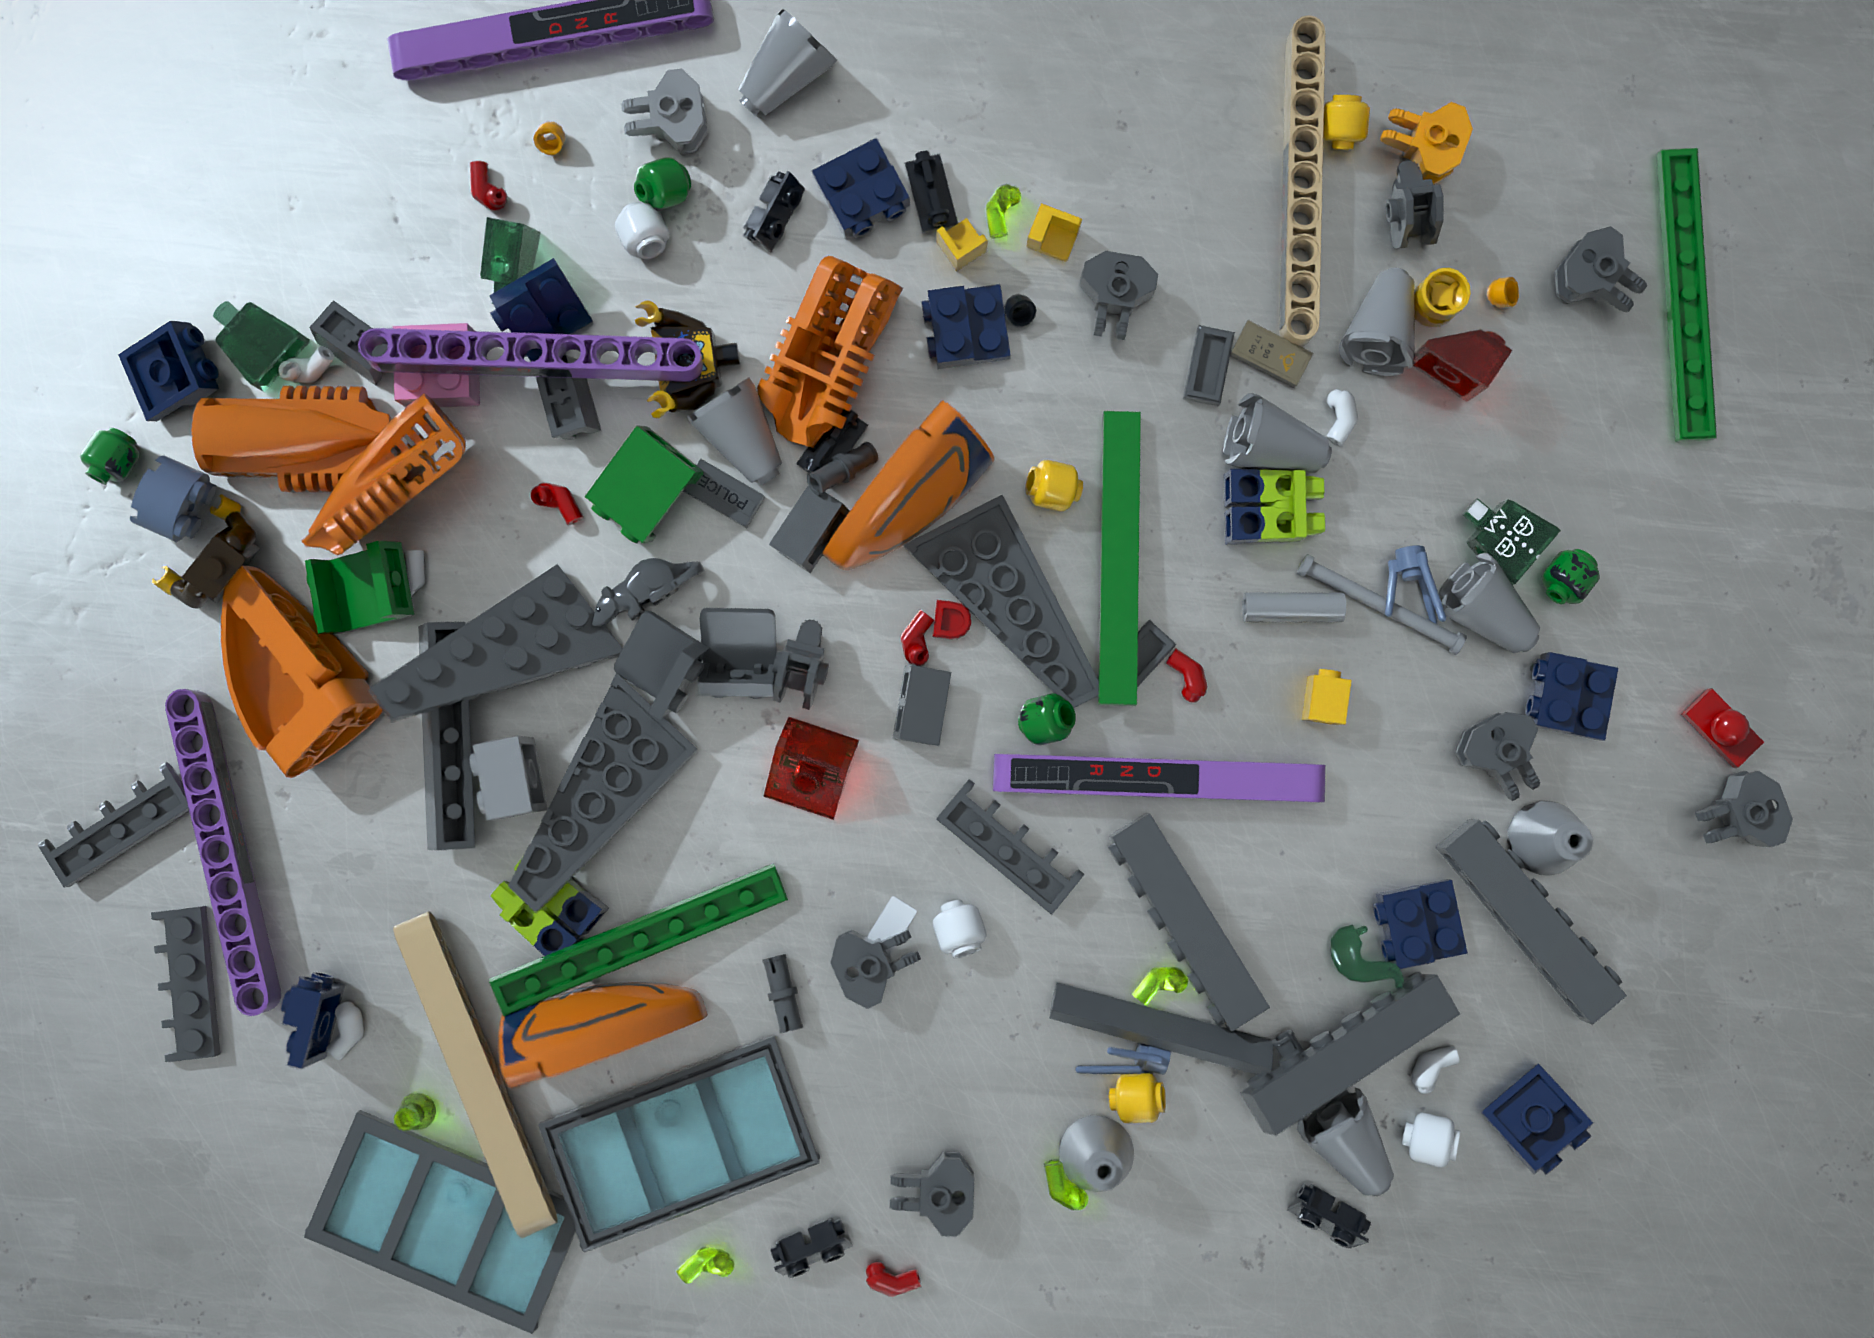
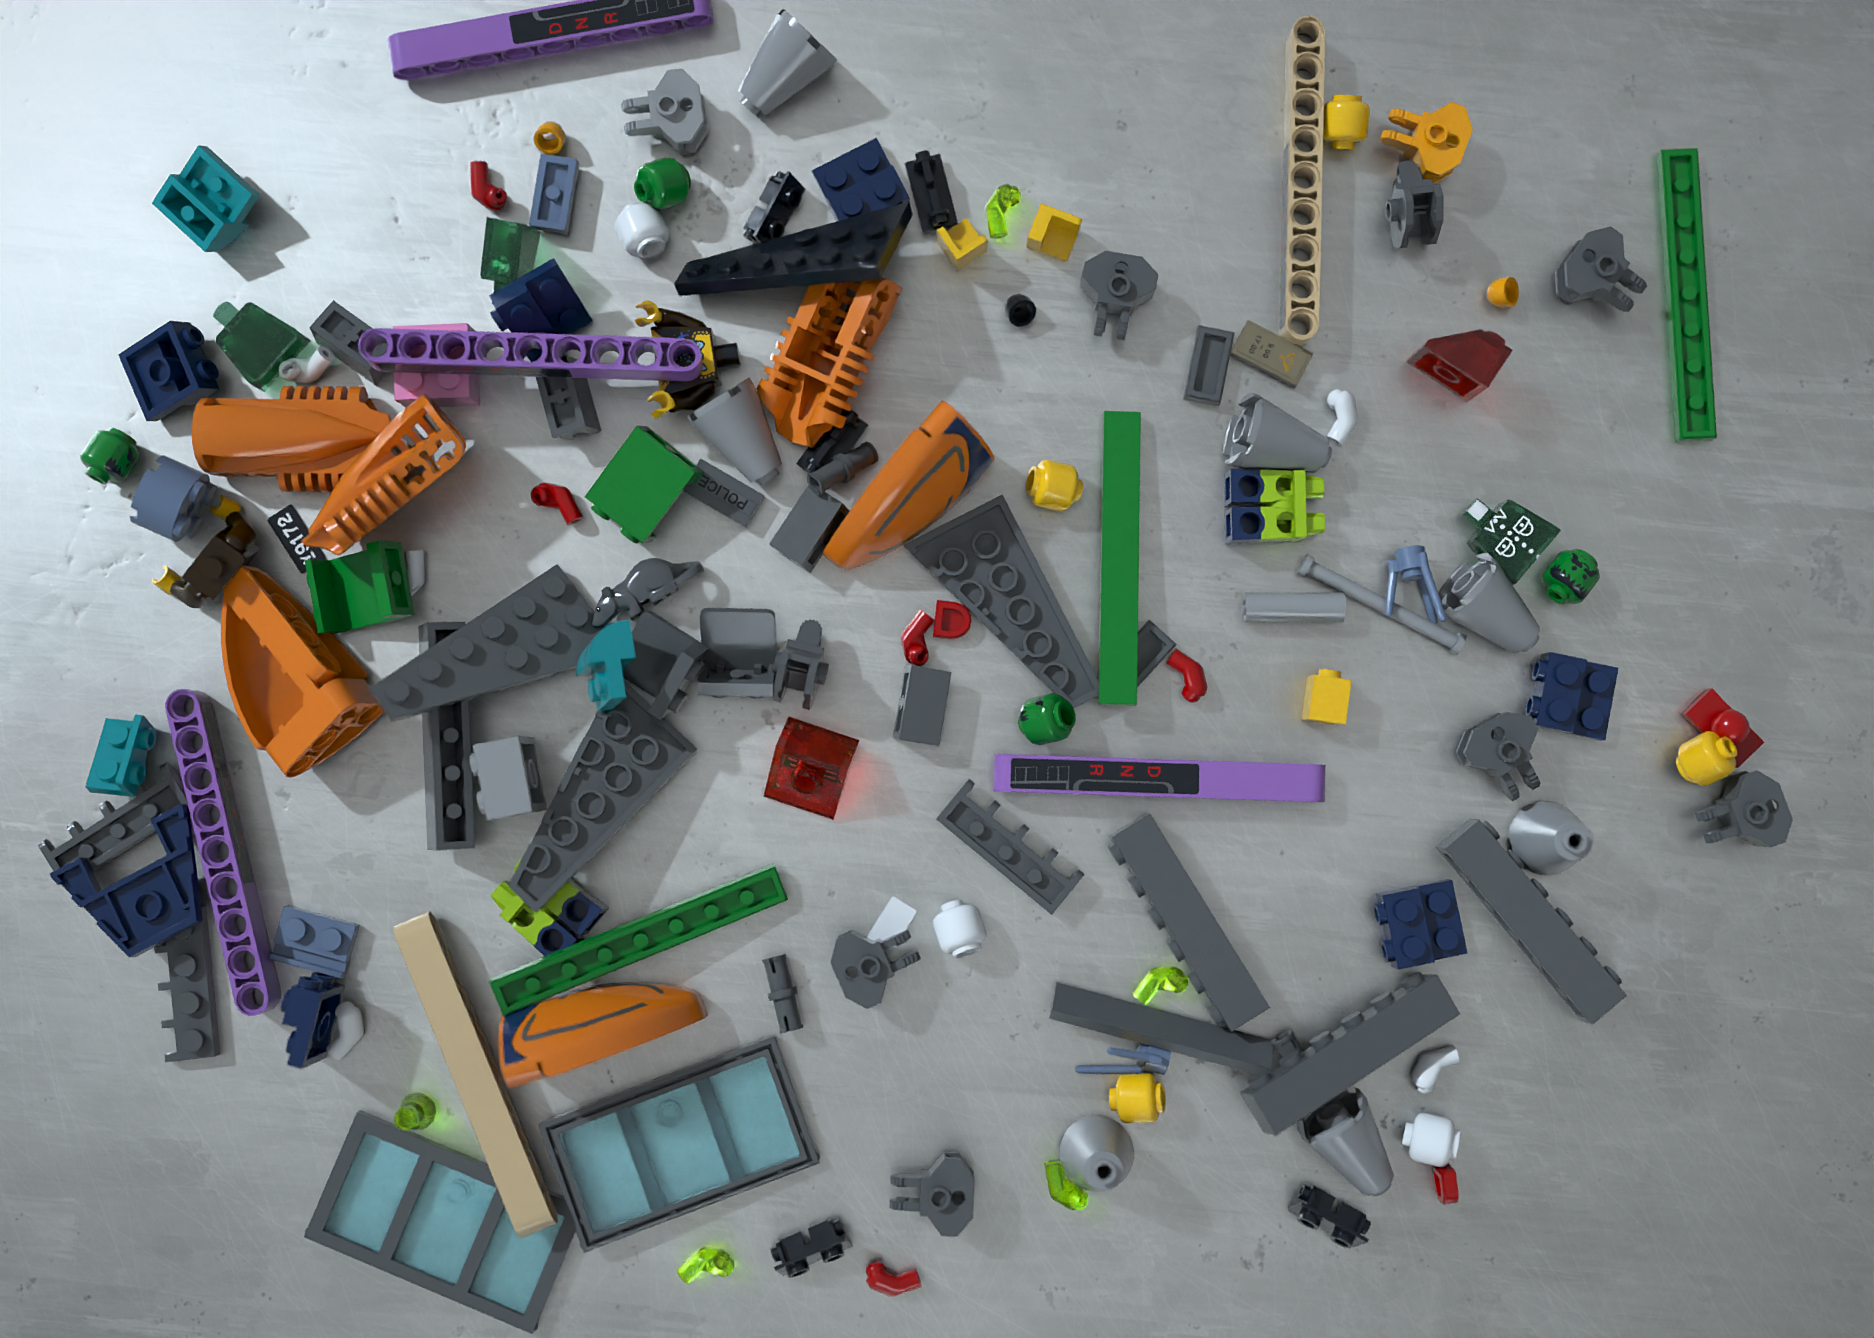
dark blue plate [921,284,1011,369] -> none
clear green piece [1331,925,1404,989] -> none
light grey cone [1339,268,1415,376] -> none
yellow wheel [1414,268,1471,327] -> none
dark blue plate [1481,1063,1593,1175] -> none
none -> dark blue wing [50,804,203,958]
none -> teal bracket [85,714,156,797]
none -> teal brick [152,145,260,252]
none -> black sticker [267,505,325,574]
none -> sand blue plate [269,905,360,978]
none -> sand blue plate [529,154,580,235]
none -> teal brick [576,620,636,712]
none -> black wing [674,202,913,296]
none -> red tile [1431,1163,1459,1205]
none -> yellow head [1676,731,1737,786]

